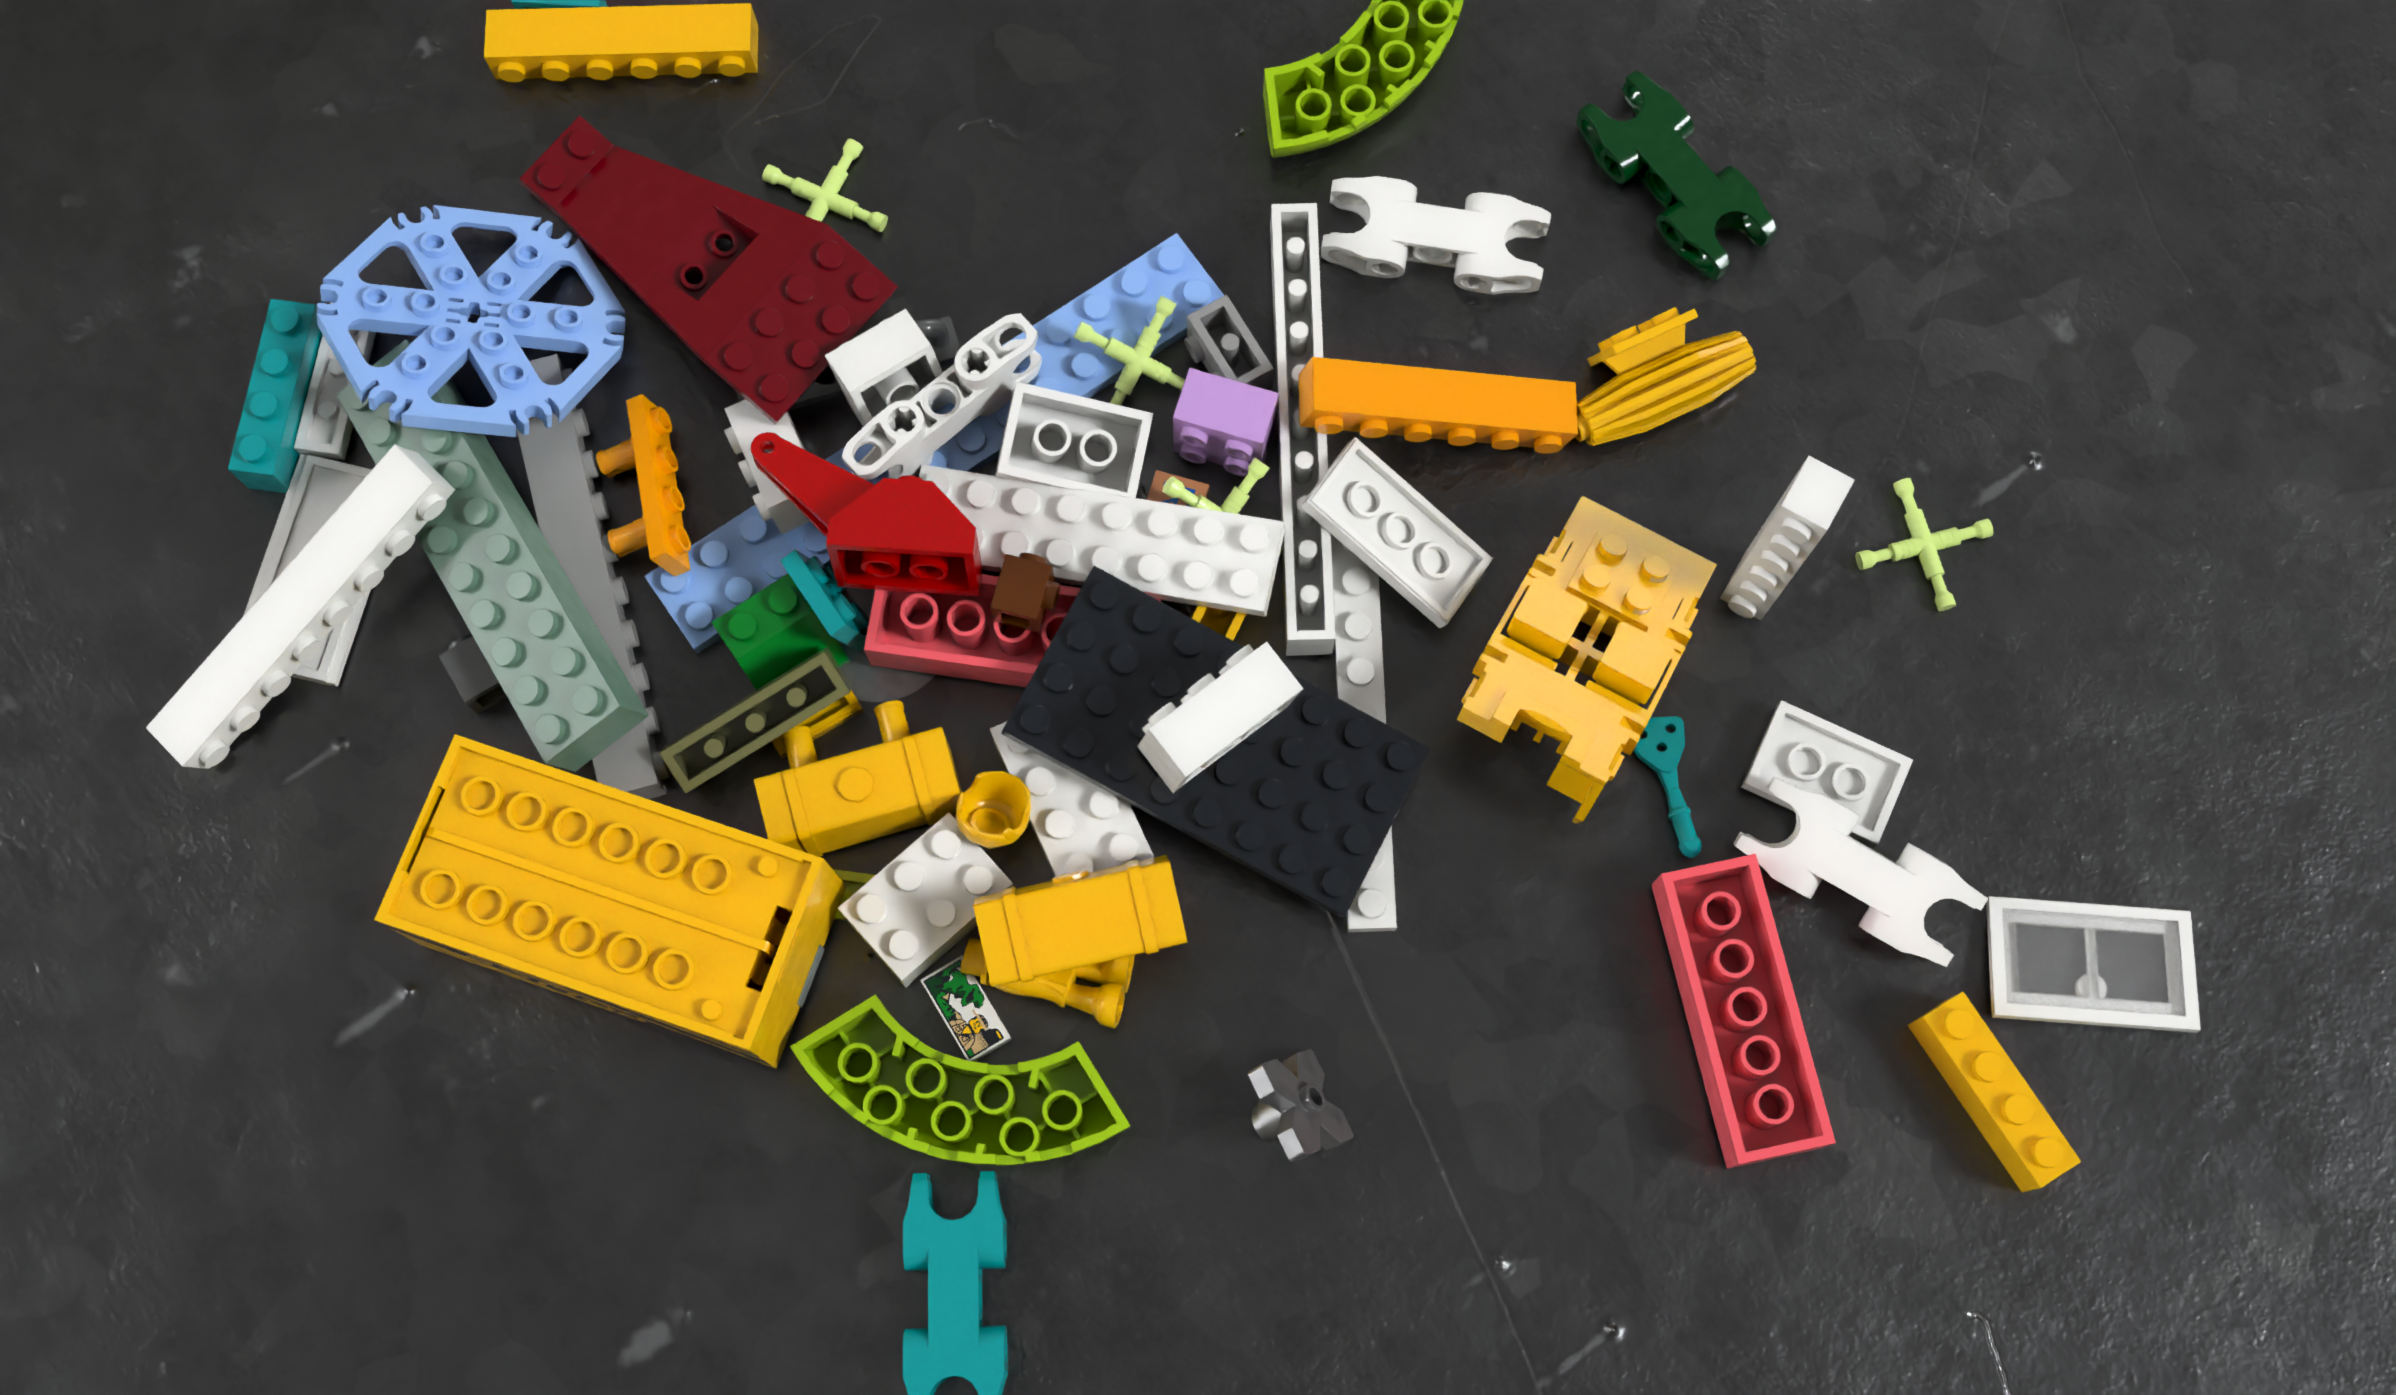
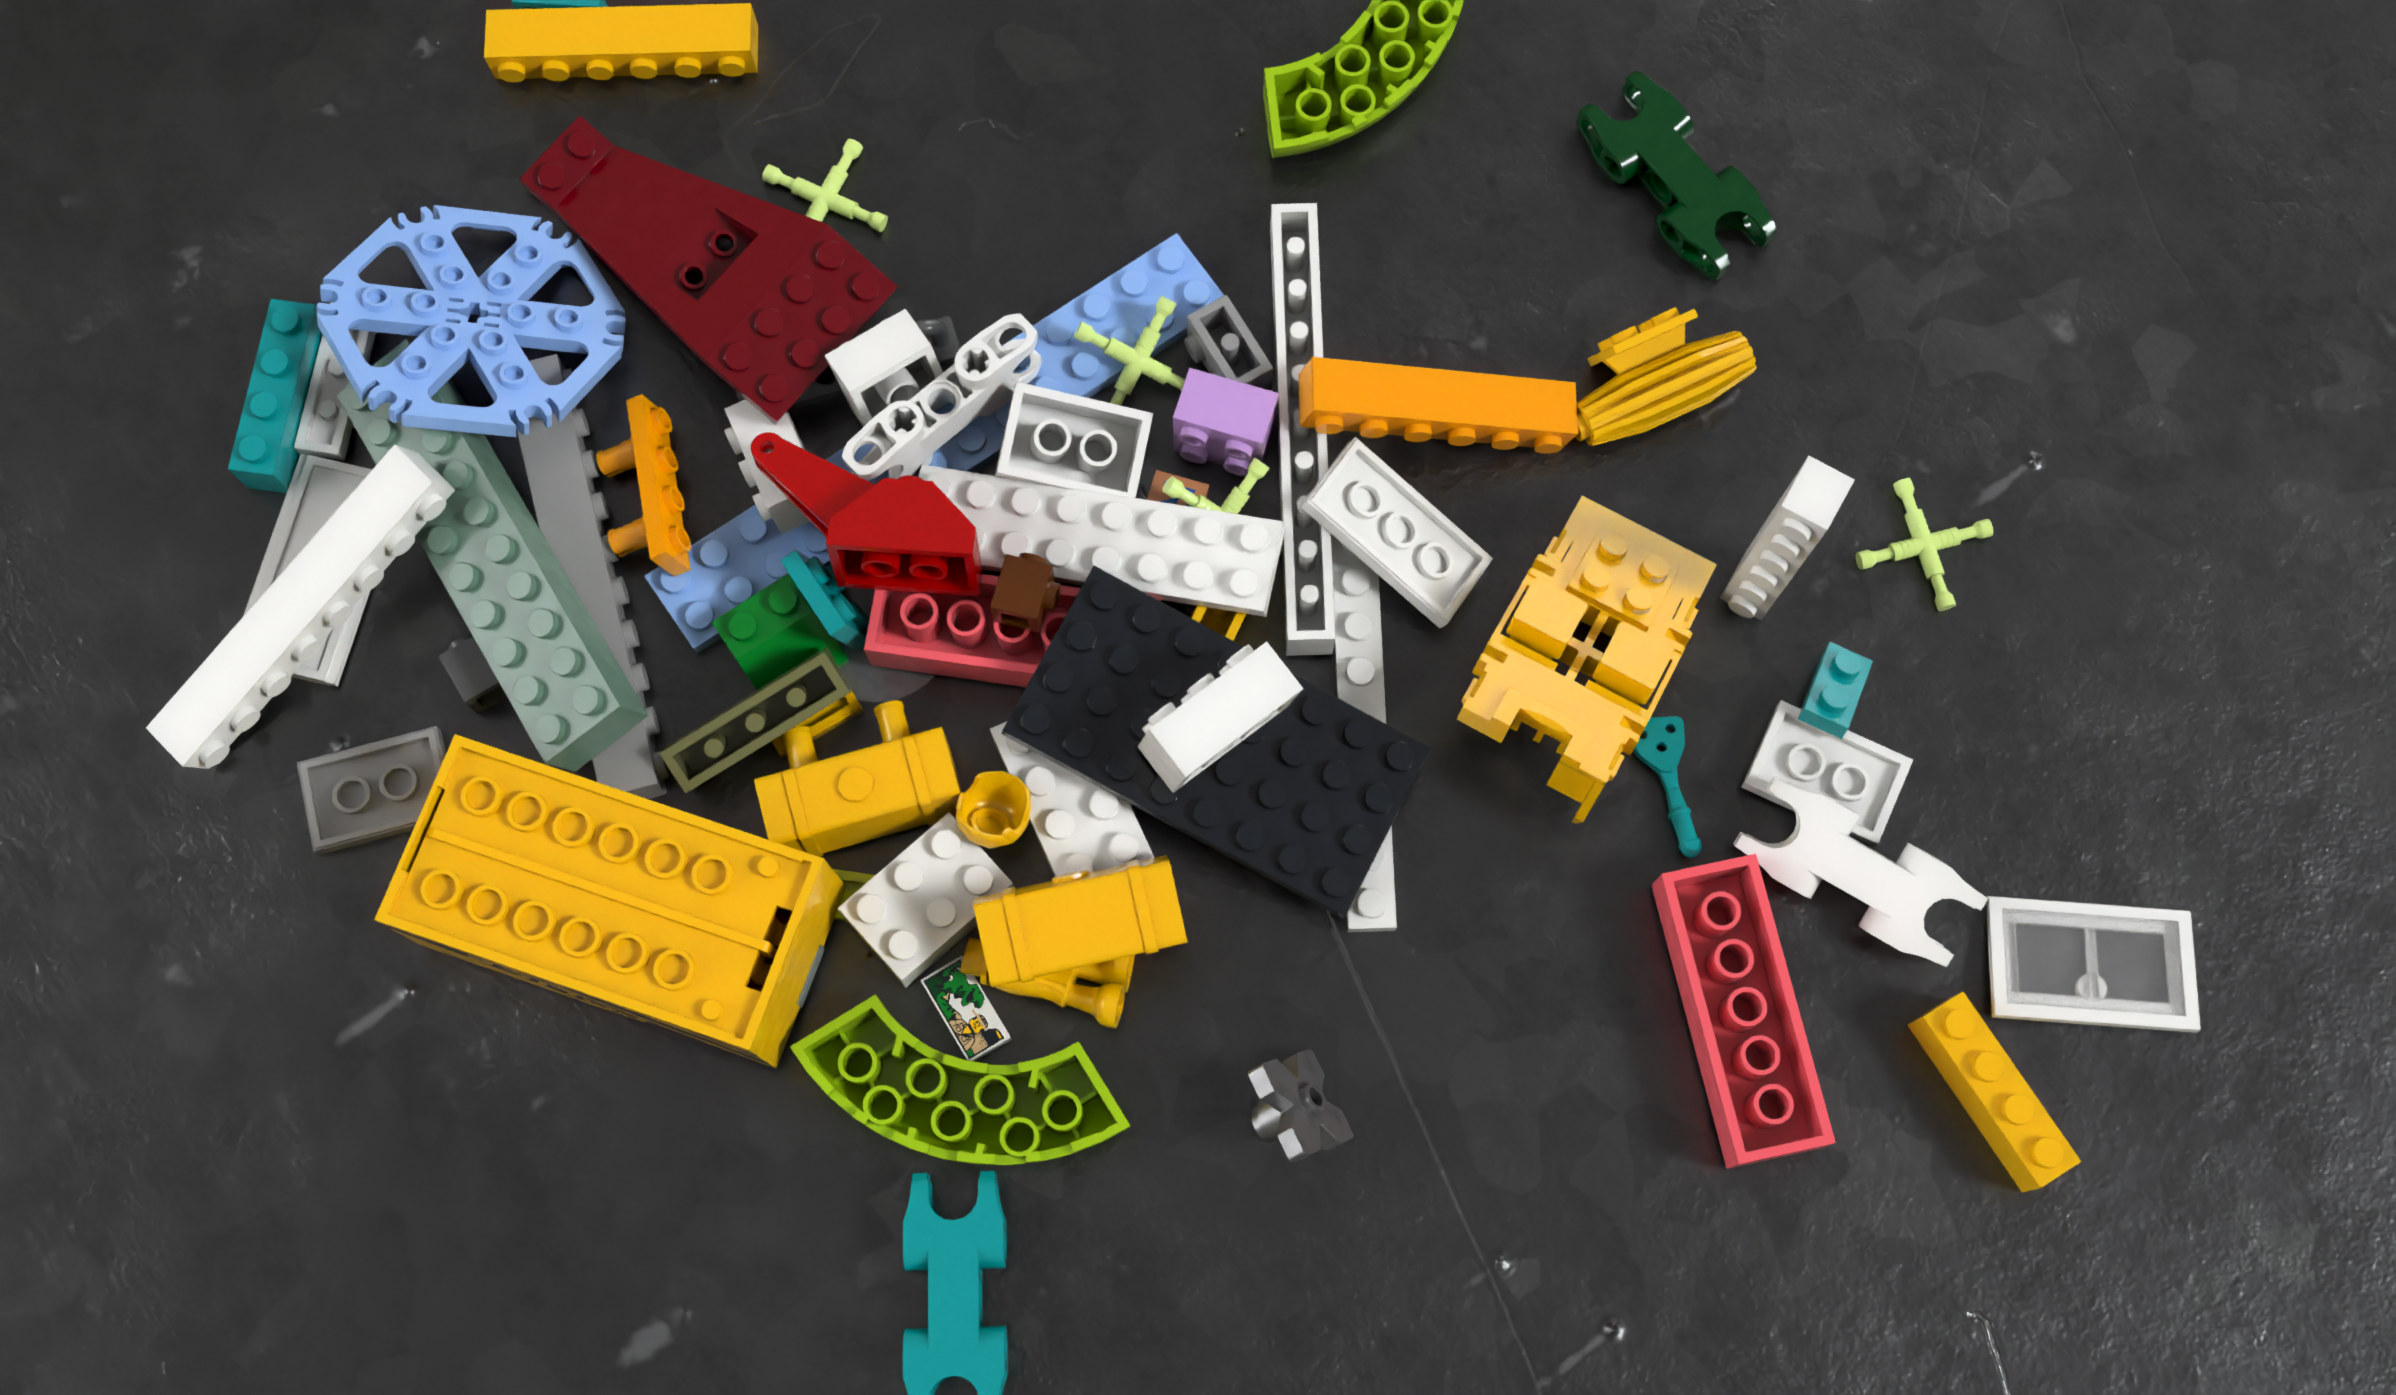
white piece [1320,176,1551,295] -> none
none -> light grey tile [297,726,446,855]
none -> teal plate [1798,641,1873,739]

